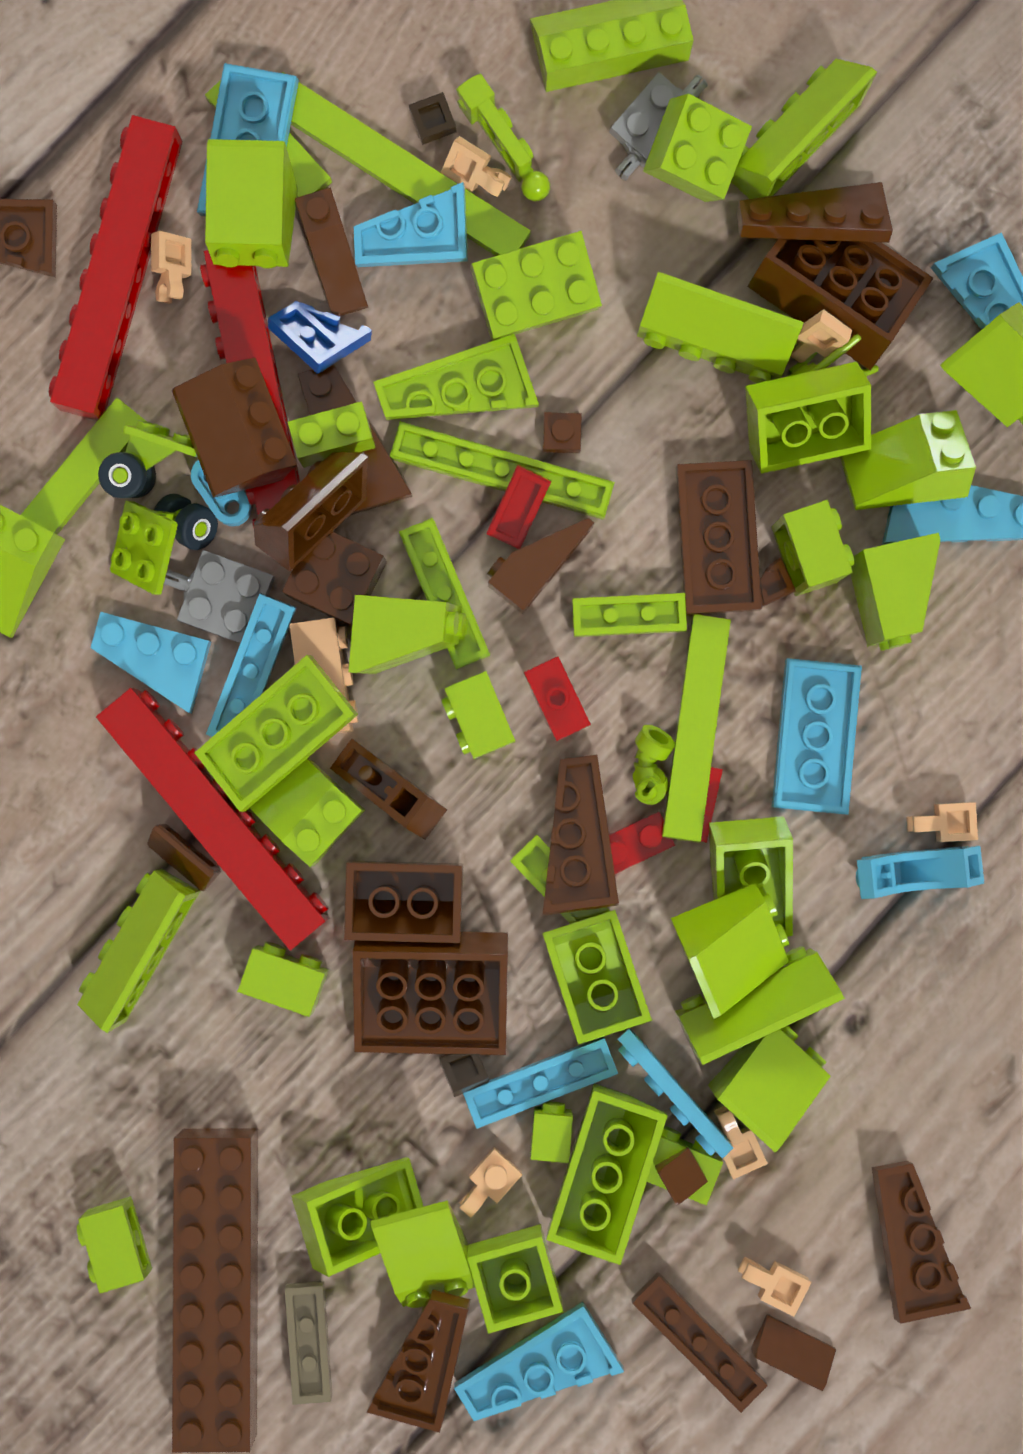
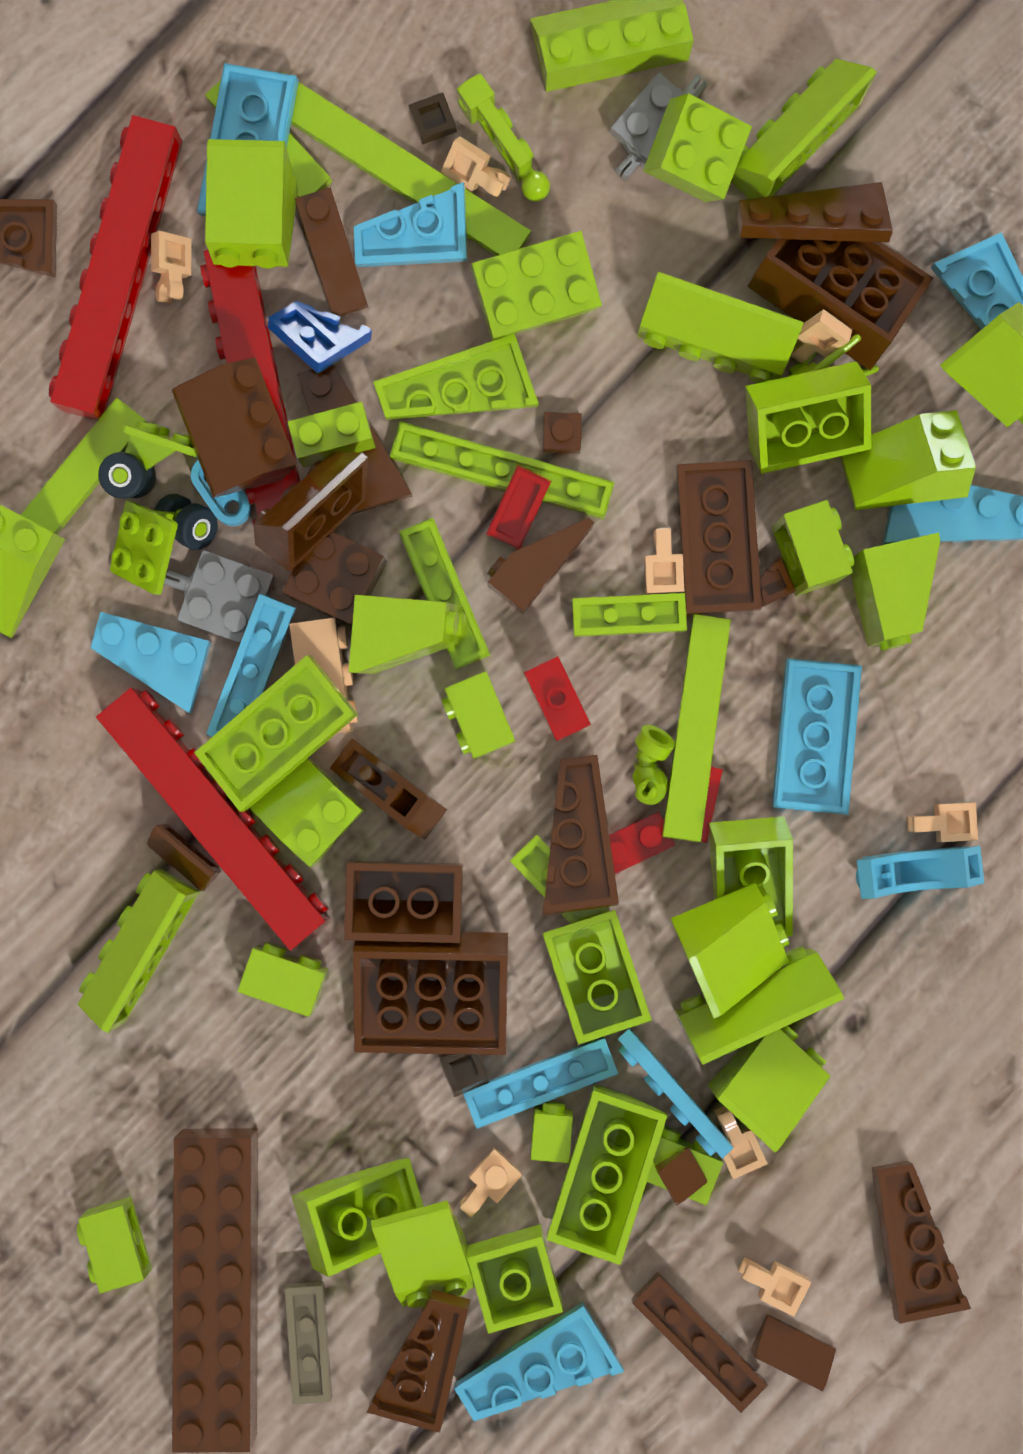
none -> light nougat plate [644,528,684,594]

